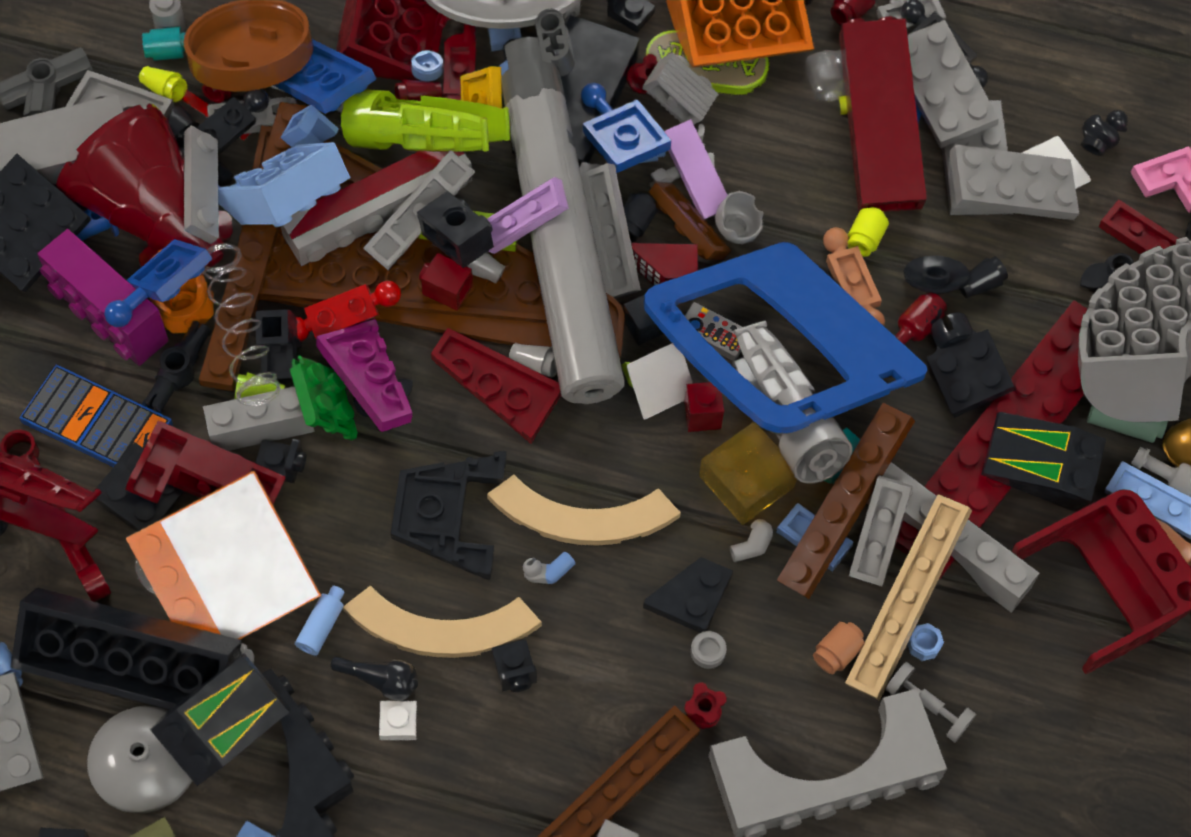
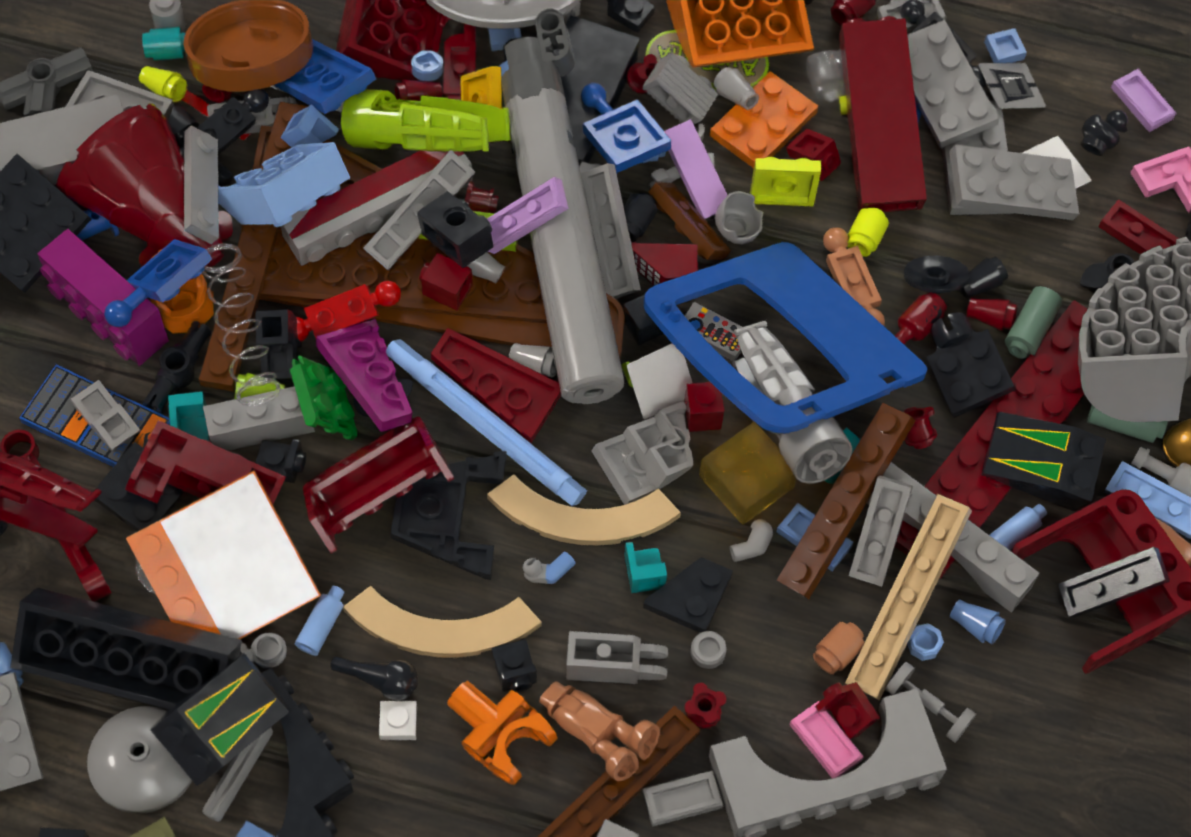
none -> light grey slope [71,380,140,451]
none -> teal panel [168,391,209,441]
none -> light grey axle [203,727,273,822]
none -> light grey plate [251,633,287,668]
none -> dark red windscreen [303,416,455,554]
none -> light blue piece [386,339,587,506]
none -> orange connector [447,680,558,785]
none -> dark red brick [464,181,499,214]
none -> nougat piece [539,681,660,781]
none -> light grey hinge [566,631,668,684]
none -> light grey slope [591,401,693,505]
none -> teal panel [624,542,667,593]
none -> light grey tile [642,770,723,827]
none -> orange plate [710,71,818,168]
none -> light grey cone [714,67,759,110]
none -> neon yellow plate [750,157,821,206]
none -> dark red bracket [786,129,841,181]
none -> bright pink tile [789,701,864,779]
none -> dark red bracket [815,682,880,739]
none -> dark red brick [904,406,938,449]
none -> medium blue cone [950,599,1006,644]
none -> dark red cone [967,298,1018,332]
none -> sticker [978,63,1046,109]
none -> medium blue plate [984,28,1027,63]
none -> light blue cylinder [989,504,1047,550]
none -> sand green brick [1005,286,1063,359]
none -> plate [1058,547,1170,618]
none -> lavender tile [1111,69,1176,132]

